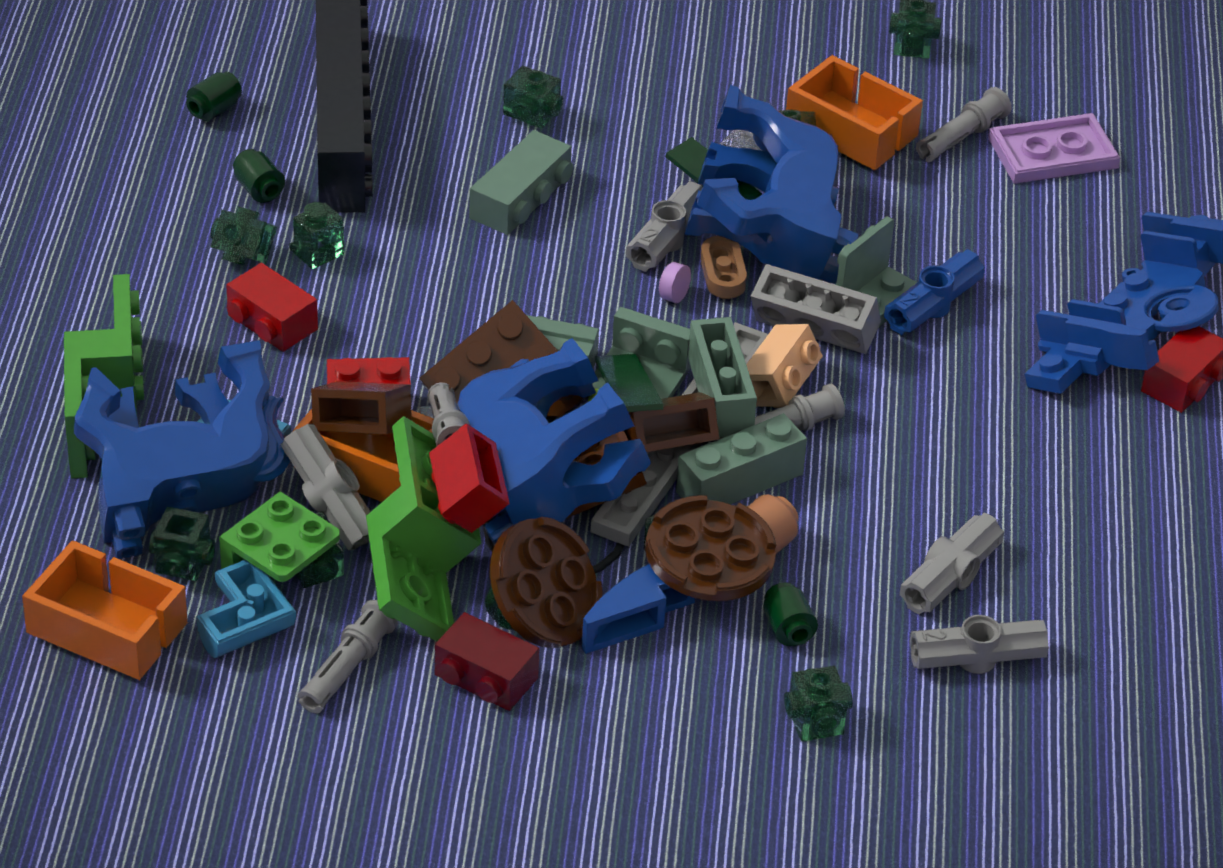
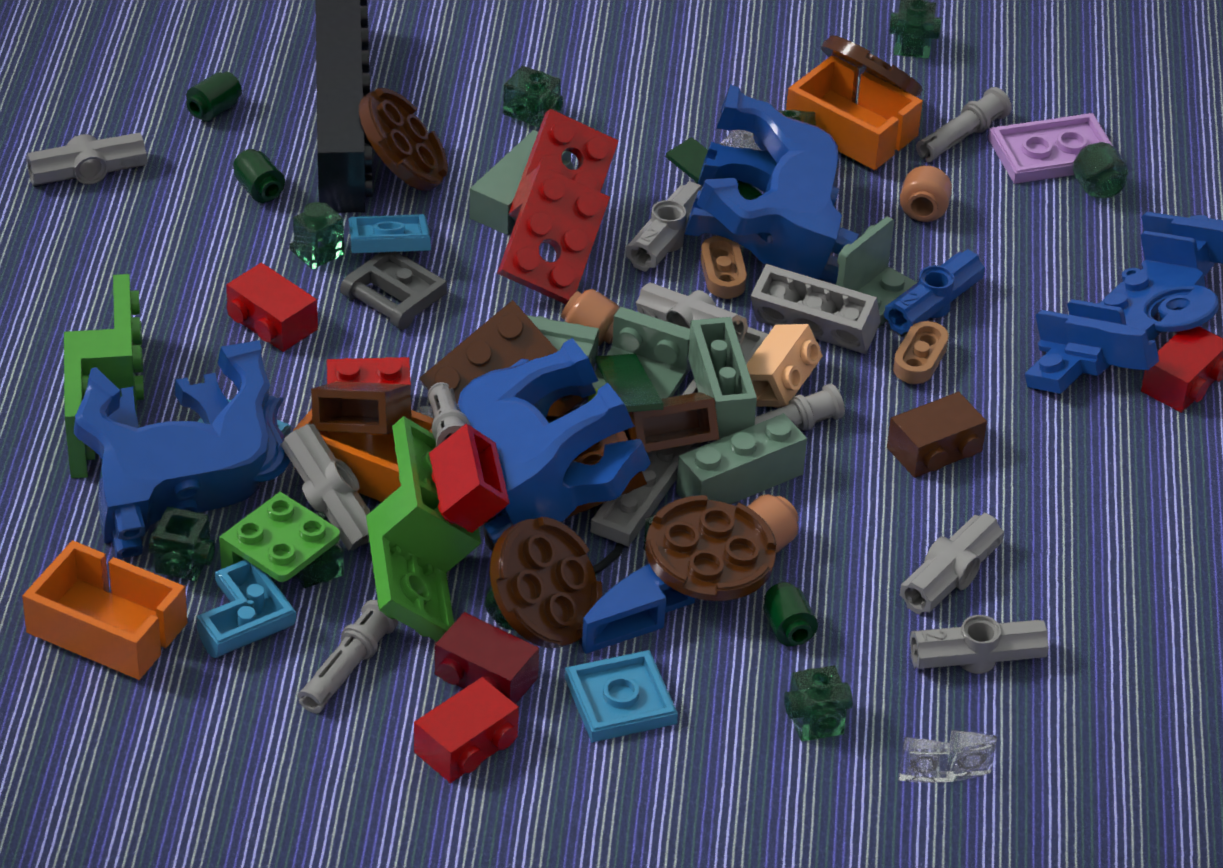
clear green brick [210,206,277,266] -> none
lavender tile [659,262,691,304] -> none
none -> light grey piece [26,132,147,186]
none -> dark grey plate [340,252,447,330]
none -> dark azure tile [348,214,431,253]
none -> reddish brown tile [359,88,448,191]
none -> red piece [414,677,519,783]
none -> red bracket [497,109,619,304]
none -> nougat head [561,289,619,346]
none -> dark azure tile [565,650,678,743]
none -> light grey piece [636,282,748,345]
none -> reddish brown tile [821,35,923,98]
none -> reddish brown piece [887,392,987,478]
none -> medium nougat plate [893,321,949,384]
none -> clear slope [898,730,997,783]
none -> nougat head [900,165,952,222]
none -> head [1072,142,1129,198]

